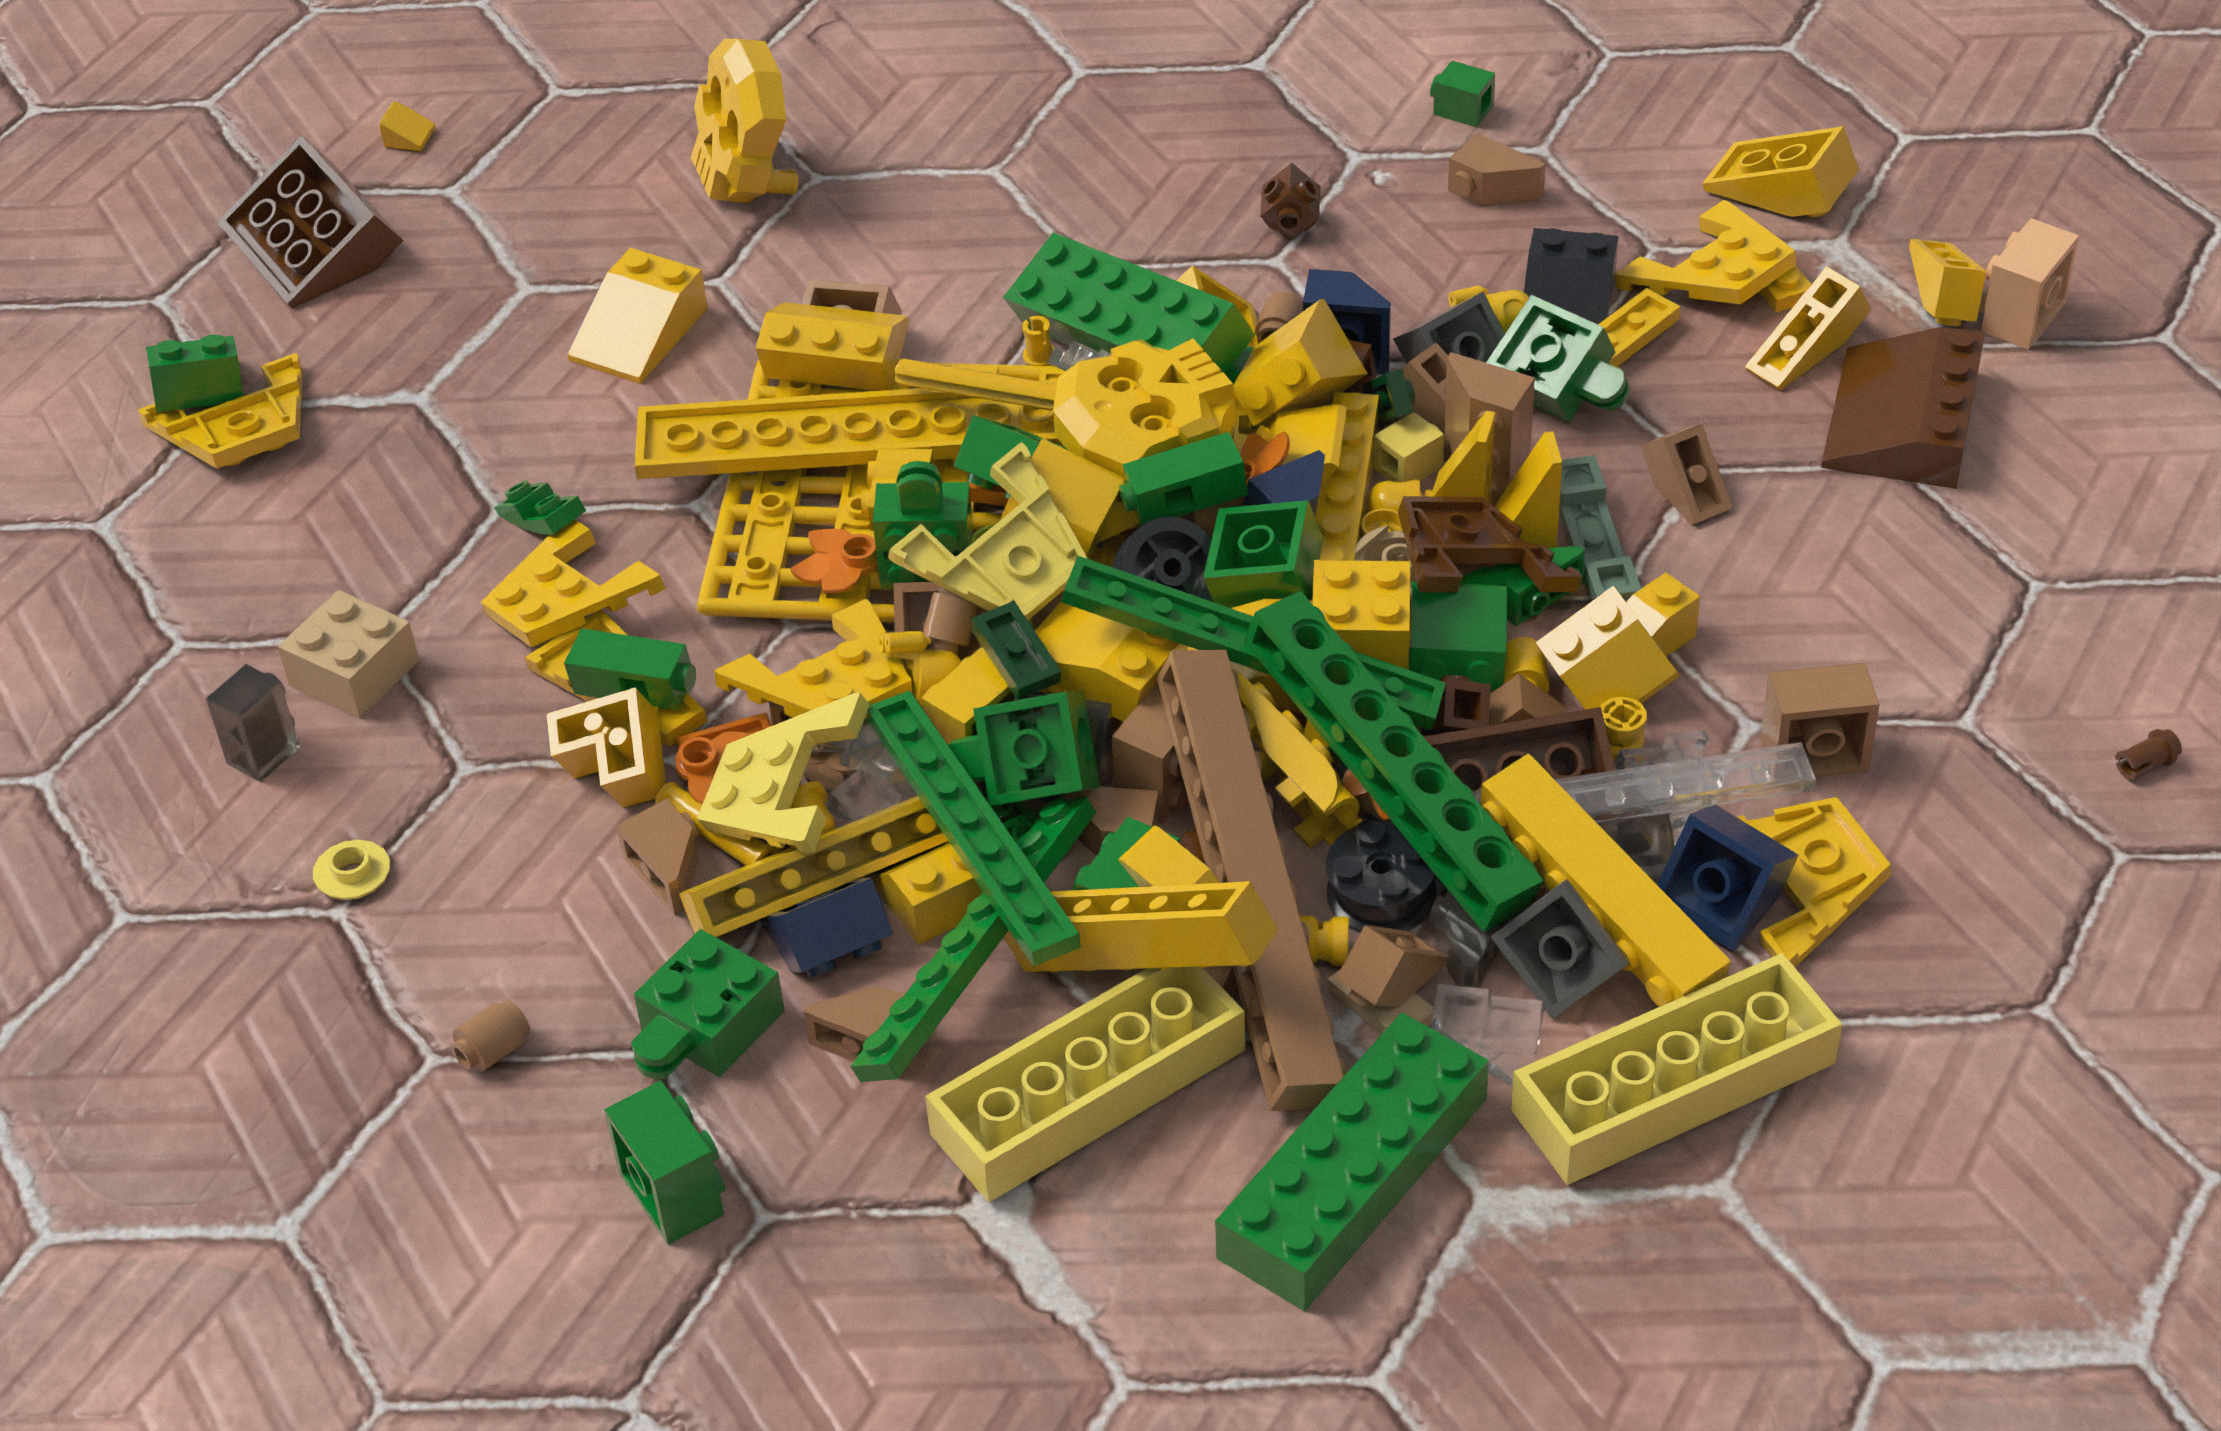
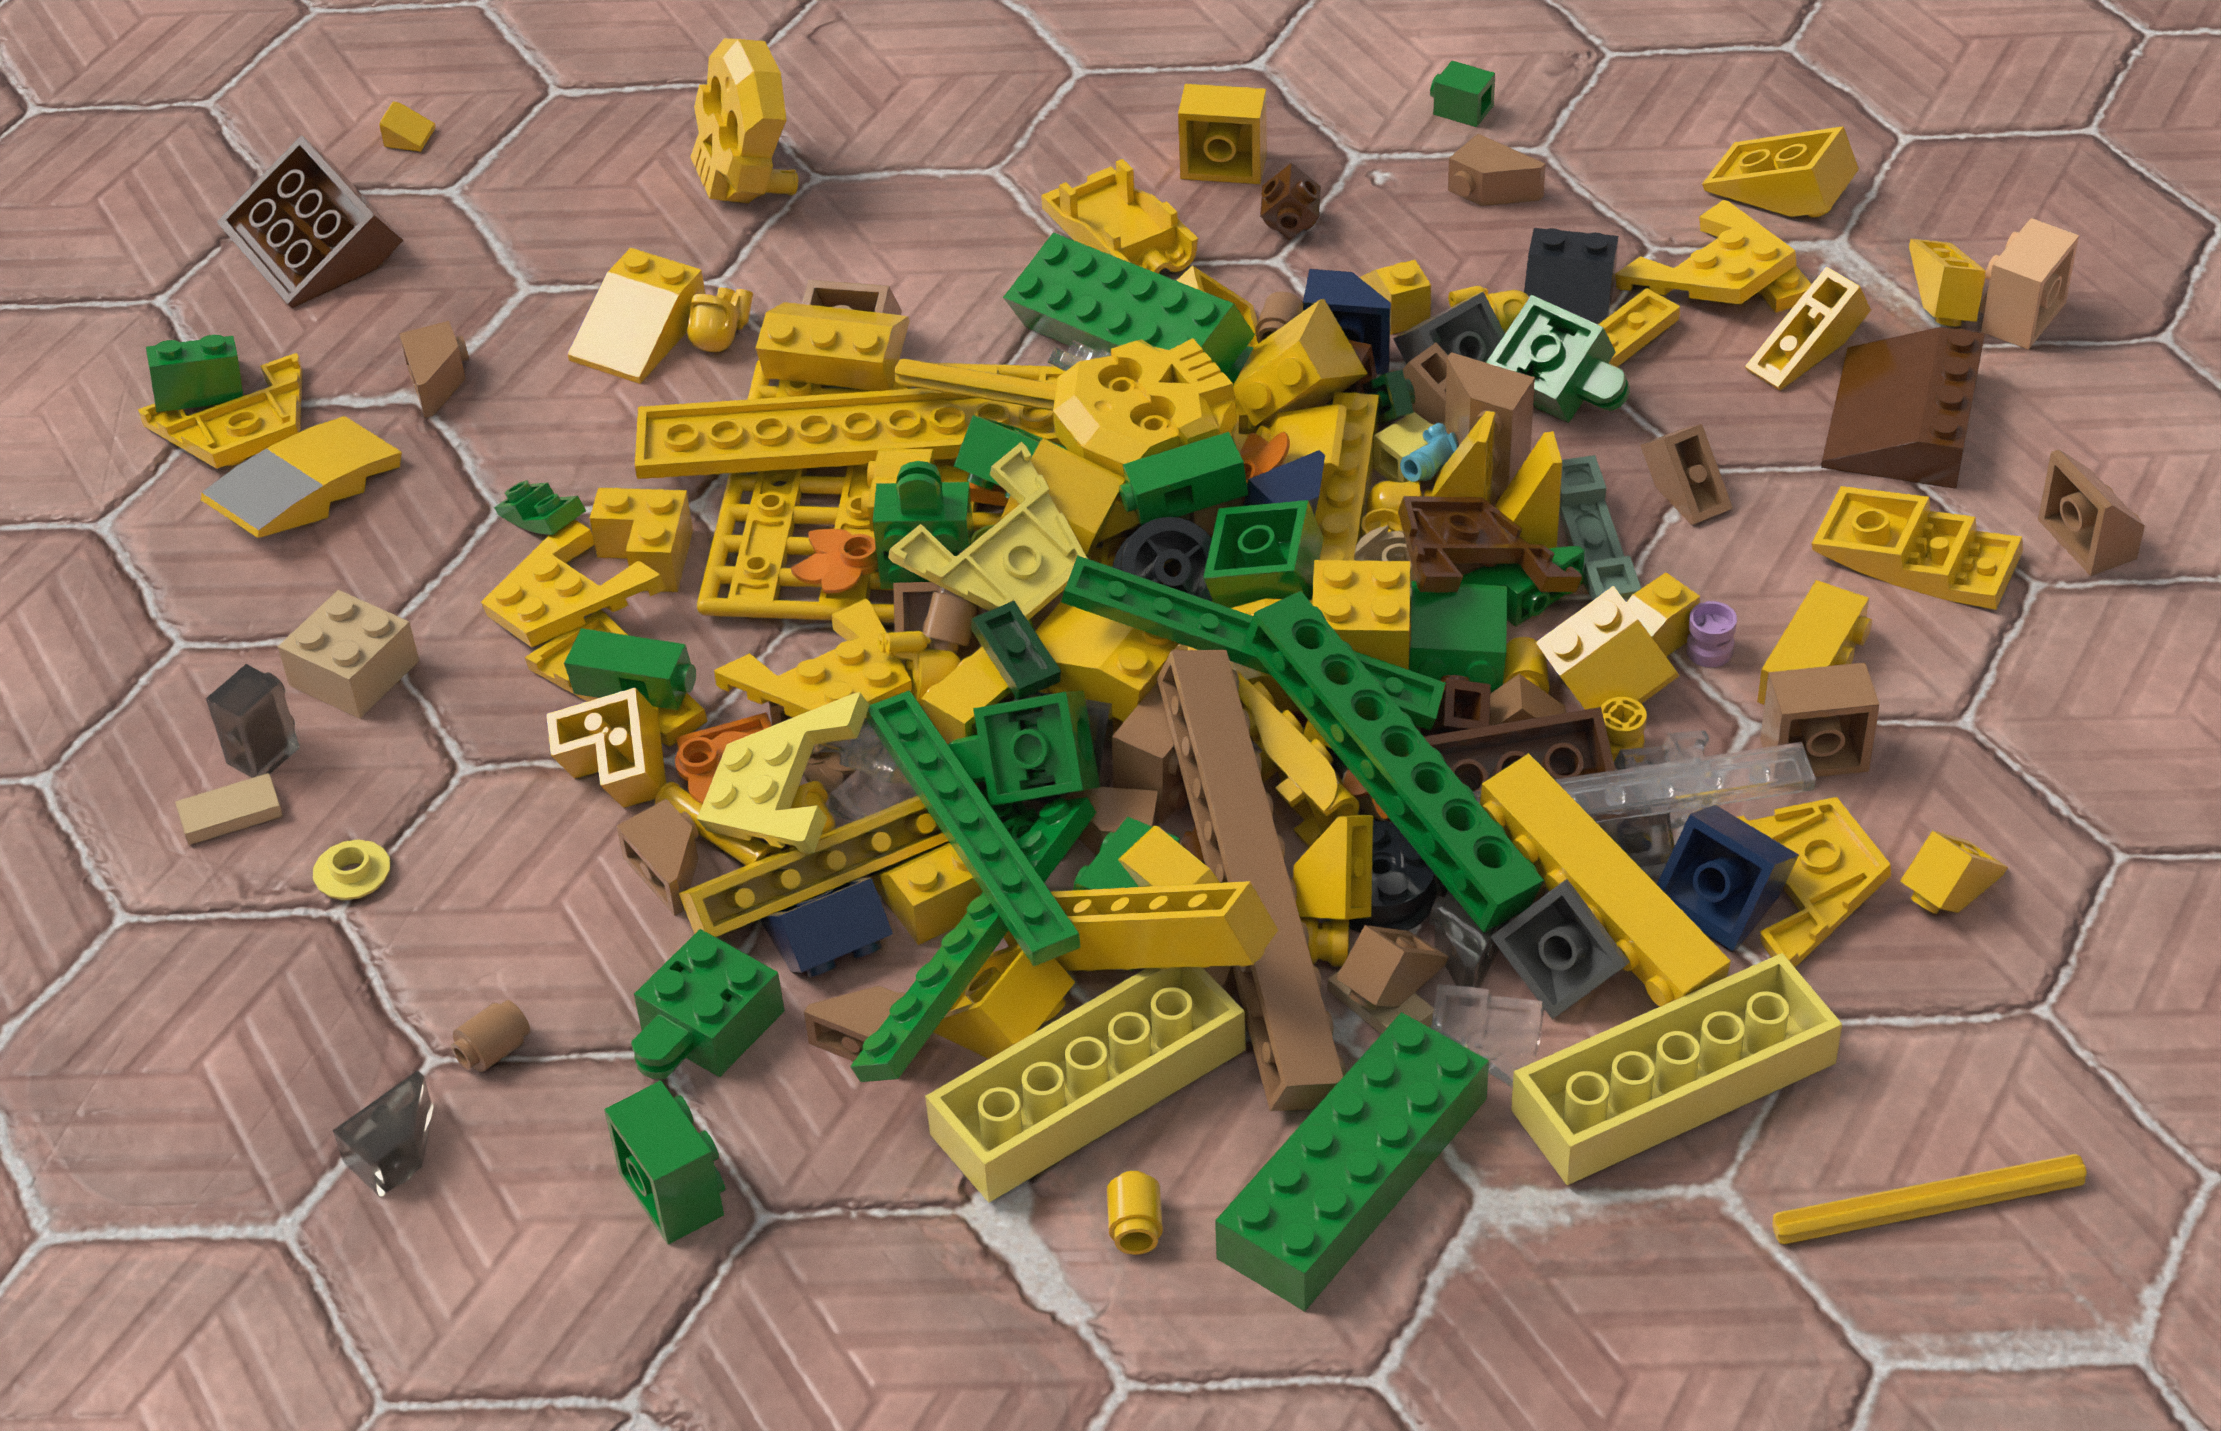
yellow pin [1022,315,1057,366] -> none
reddish brown pin [2115,729,2182,781] -> none
none -> tan tile [175,773,283,845]
none -> yellow slope [201,416,402,538]
none -> clear smoke slope [333,1070,433,1197]
none -> medium nougat slope [399,321,469,418]
none -> yellow brick [589,488,693,592]
none -> yellow piece [687,287,753,352]
none -> yellow slope [933,944,1075,1059]
none -> yellow piece [1041,159,1199,274]
none -> yellow brick [1107,1171,1163,1255]
none -> yellow brick [1178,84,1267,184]
none -> yellow slope [1292,815,1373,920]
none -> yellow slope [1359,260,1431,335]
none -> medium azure arm [1400,423,1459,482]
none -> lavender wheel [1686,601,1737,667]
none -> yellow brick [1757,580,1872,705]
none -> yellow axle [1772,1154,2087,1244]
none -> yellow slope [1811,486,2023,610]
none -> yellow slope [1900,830,2008,914]
none -> medium nougat slope [2038,449,2145,576]

